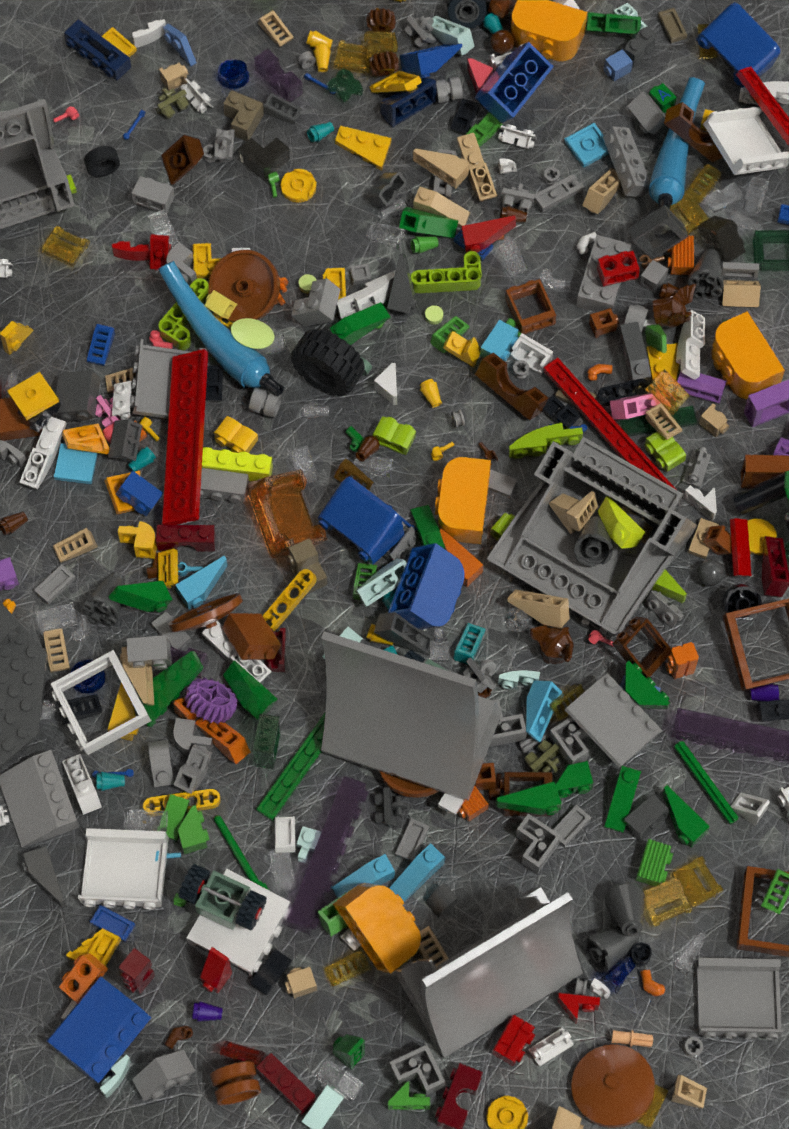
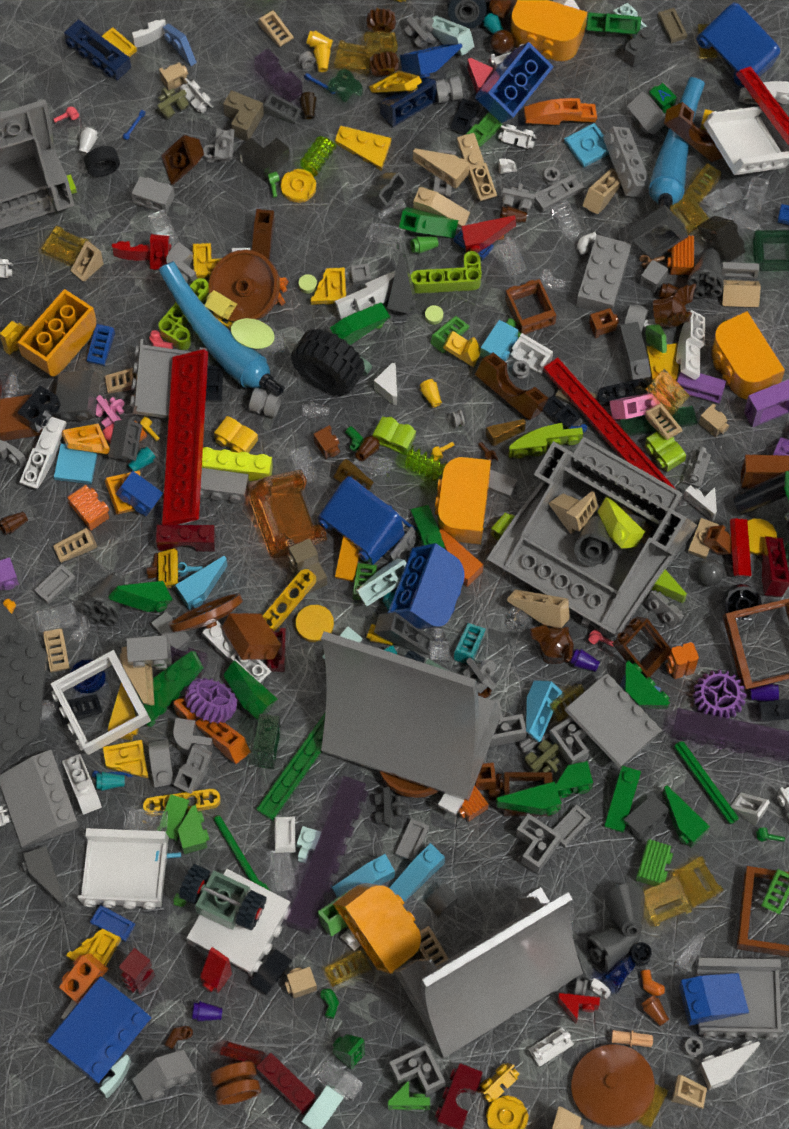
yellow plate [7,372,59,420] -> none
white hinge [112,381,132,420] -> none
yellow brick [118,521,157,559] -> none
clear blue piece [217,59,249,89] -> none
light grey brick [291,278,340,327] -> none
teal cone [307,122,334,143] -> none
red brick [492,1015,536,1066] -> none
light aqua slope [498,670,540,690] -> none
orange arm [587,364,612,380] -> none
red brick [597,251,640,287] -> none
medium blue brick [604,49,633,81] -> none
none -> light orange brick [18,289,96,376]
none -> orange brick [67,484,109,531]
none -> tan slope [70,241,104,281]
none -> white cone [78,127,98,155]
none -> yellow wing [103,740,149,778]
none -> reddish brown slope [252,209,275,260]
none -> yellow tile [296,605,334,642]
none -> dark brown cone [299,92,317,120]
none -> clear neon green piece [300,136,336,177]
none -> dark orange brick [314,425,340,459]
none -> green arm [320,988,339,1020]
none -> light orange slope [335,536,360,582]
none -> clear neon green piece [405,445,447,481]
none -> yellow hinge [477,1063,519,1103]
none -> pearl gold slope [486,419,526,446]
none -> orange slope [523,98,597,125]
none -> clear slope [551,200,584,241]
none -> dark purple cone [570,649,600,672]
none -> dark orange cone [641,995,669,1026]
none -> blue slope [679,973,749,1026]
none -> medium lavender gear [693,669,746,721]
none -> white slope [699,1041,760,1090]
none -> green hand [756,827,785,842]

